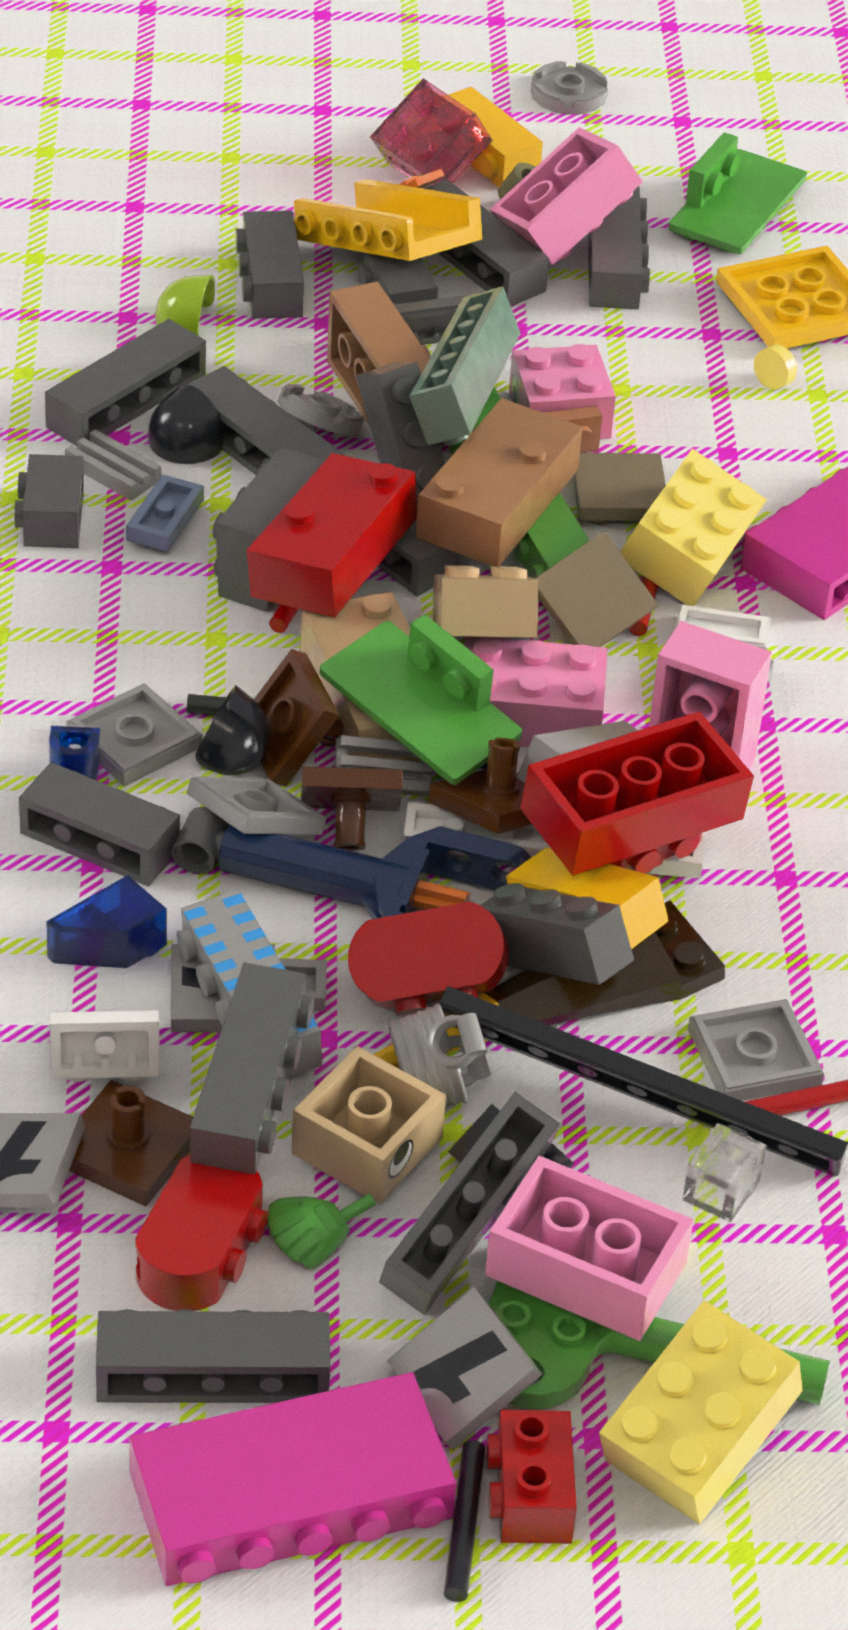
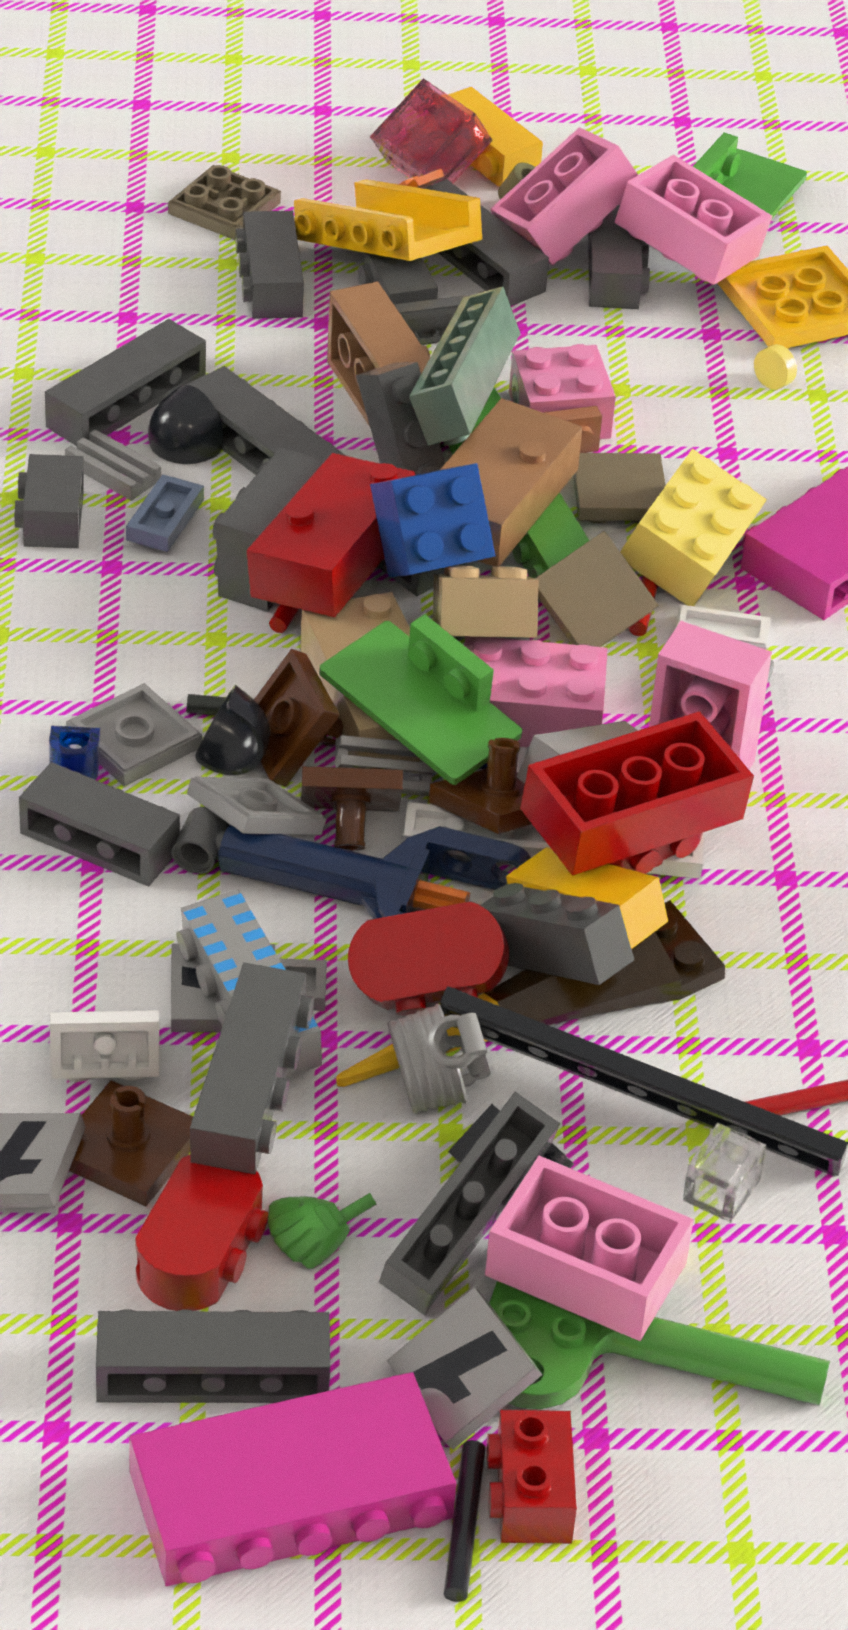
clear blue slope [46,875,167,968] -> none
lime helmet [155,275,215,336] -> none
light grey tile [278,384,365,436] -> none
tan brick [291,1046,446,1204] -> none
light grey tile [530,61,608,114] -> none
light yellow brick [599,1300,803,1525] -> none
light grey tile [688,999,824,1101] -> none
none -> dark tan tile [168,165,281,240]
none -> blue brick [370,463,496,577]
none -> bright pink brick [614,155,772,285]

